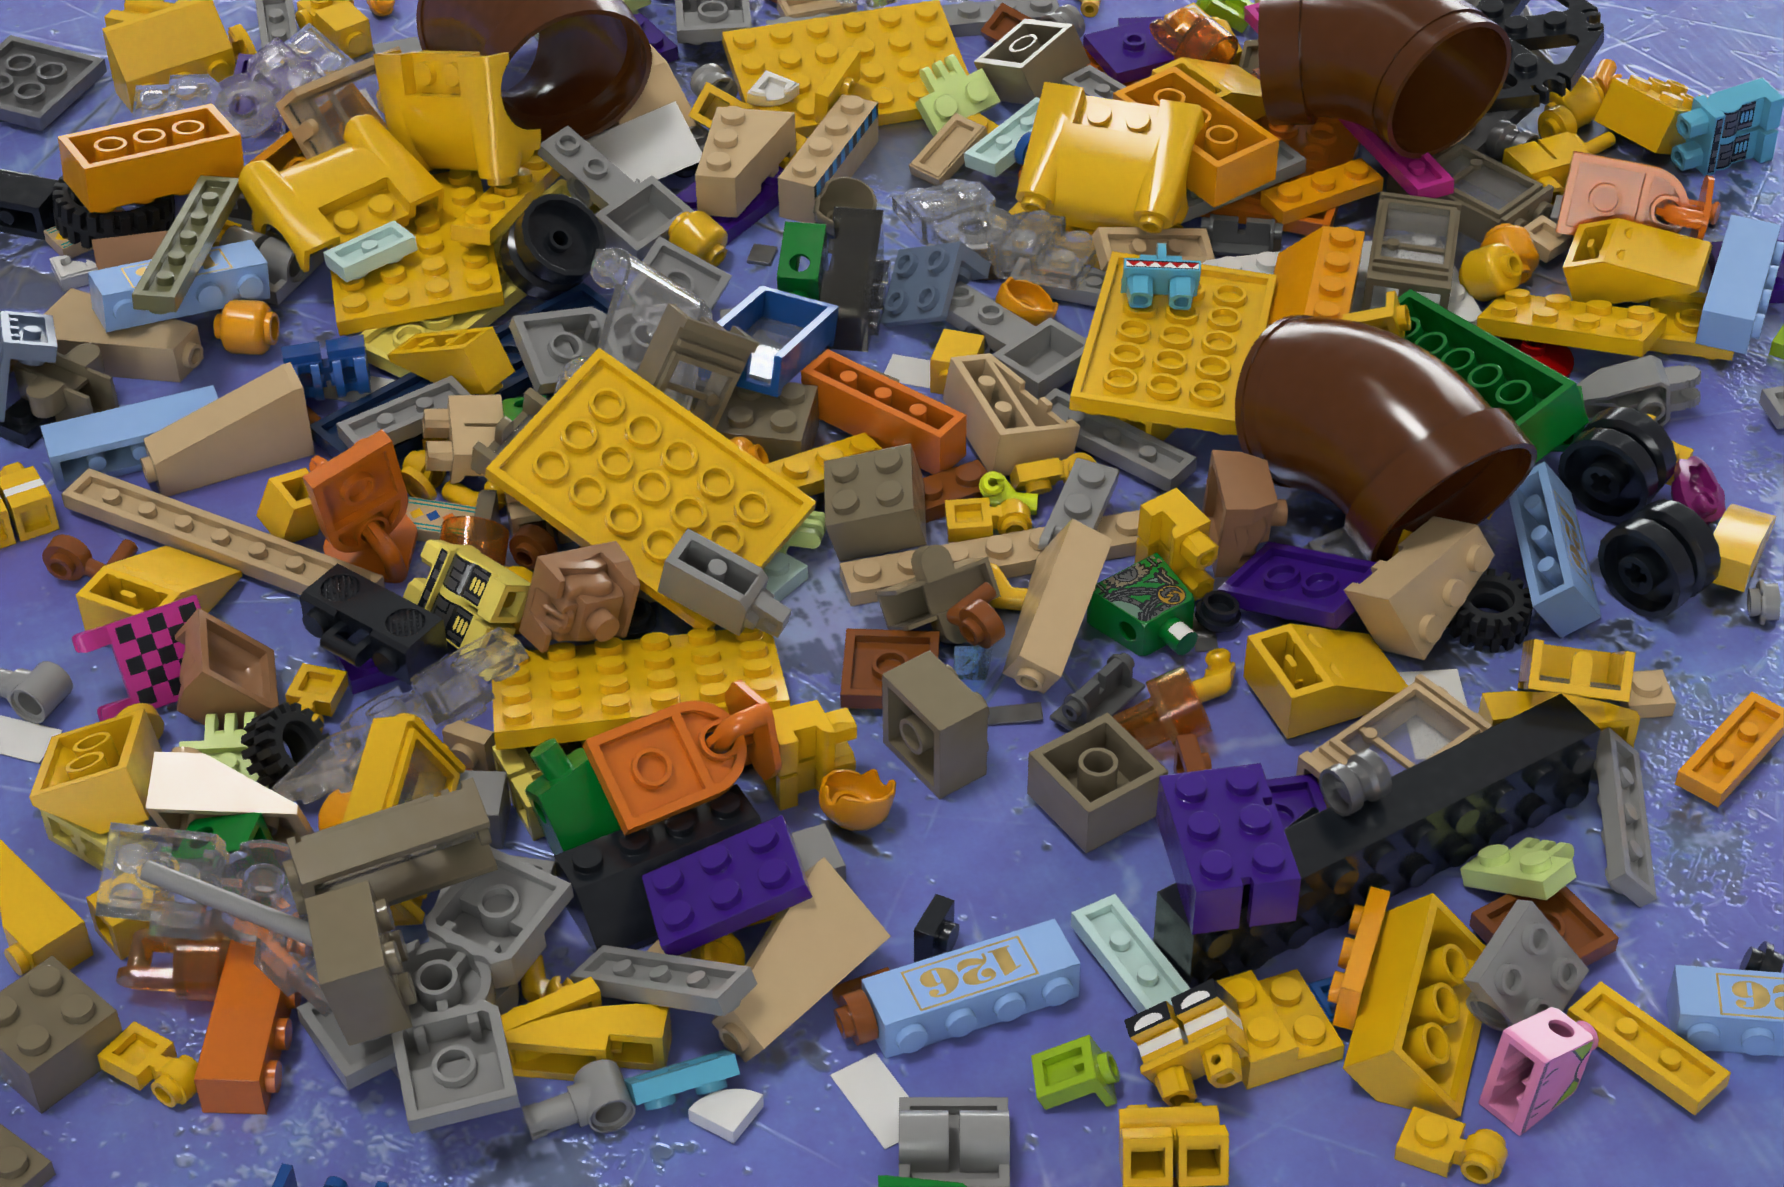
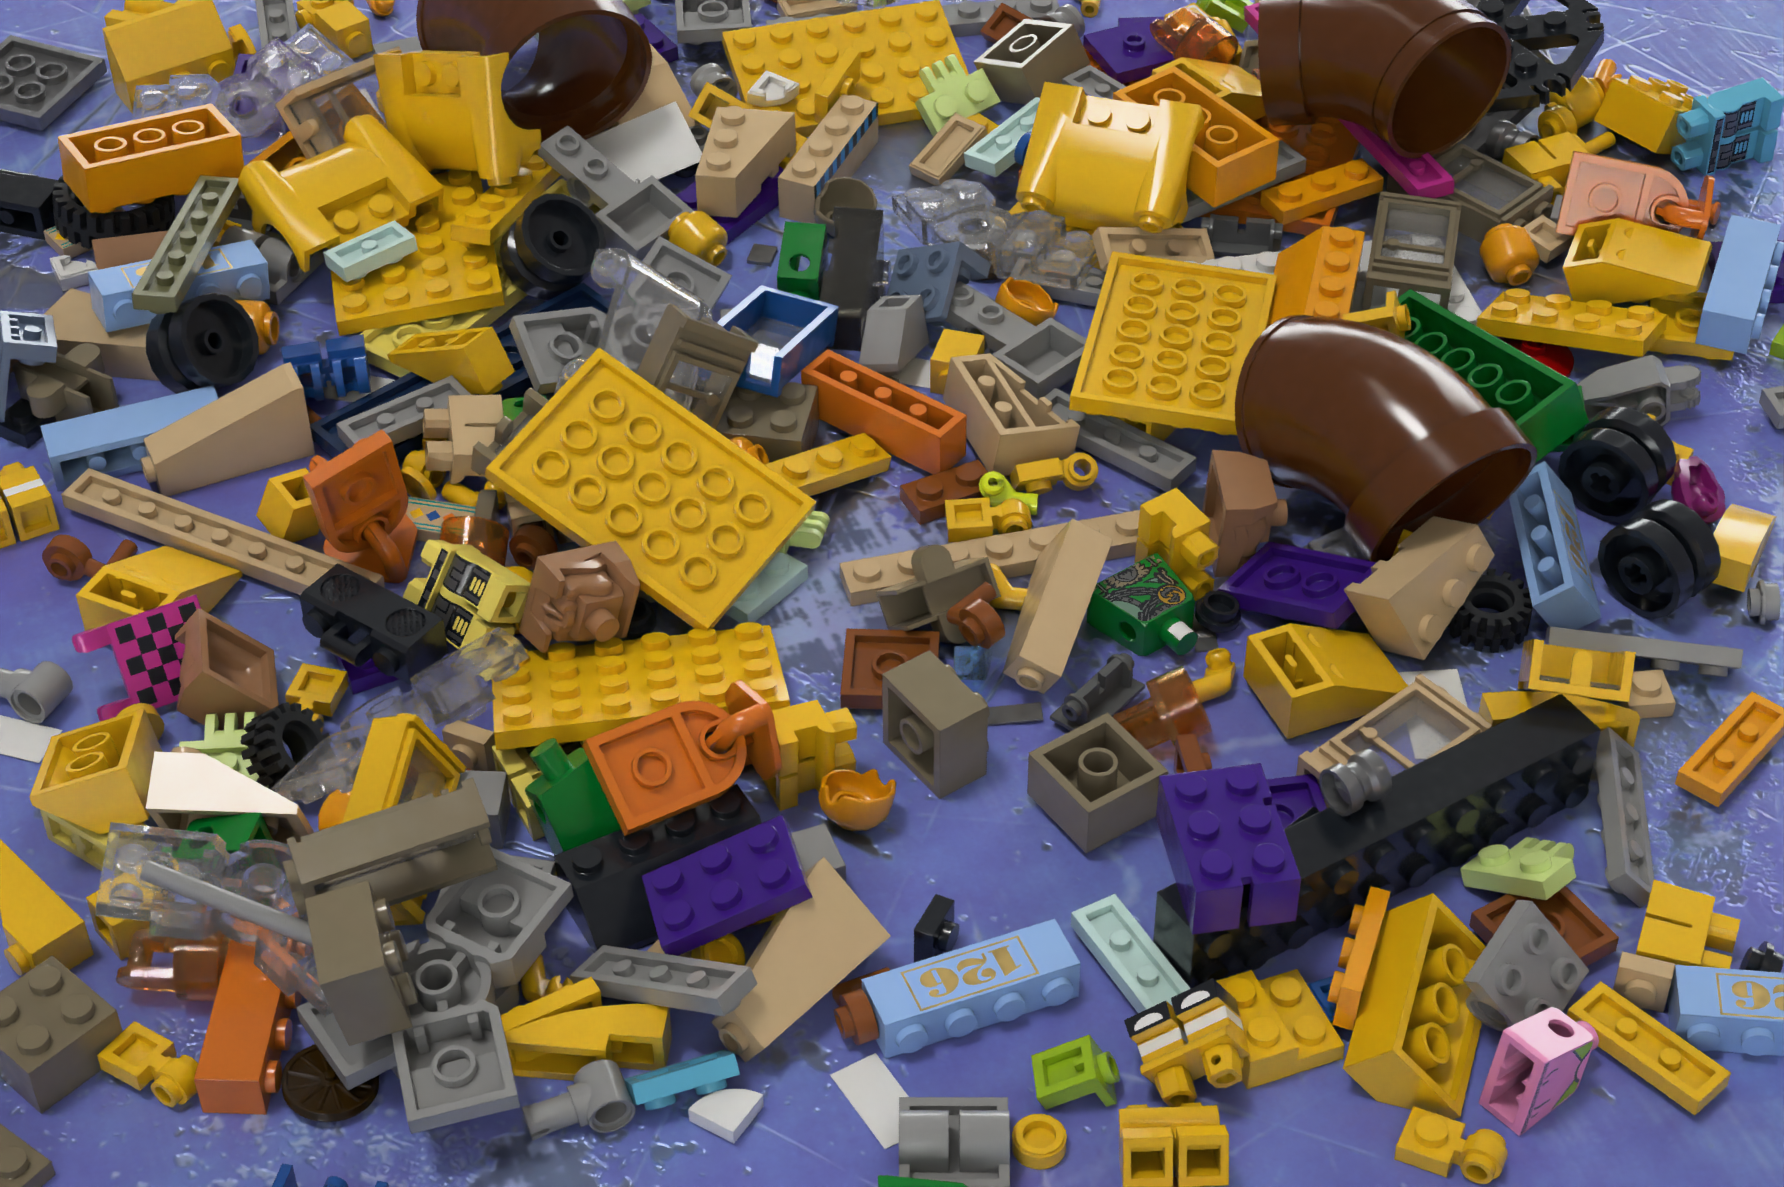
light grey hinge [658,528,791,638] -> none
dark tan brick [824,443,927,562] -> none
light grey hinge [1038,458,1119,550] -> none
medium azure hips [1121,243,1201,310] -> none
yellow head [1459,243,1523,302] -> none
none -> black wheel [146,292,259,394]
none -> dark brown wheel [281,1044,379,1122]
none -> light grey slope [859,295,929,377]
none -> yellow tile [1012,1114,1067,1170]
none -> light grey plate [1545,627,1743,677]
none -> tan plate [1613,951,1675,1013]
none -> yellow hips [1636,880,1740,969]

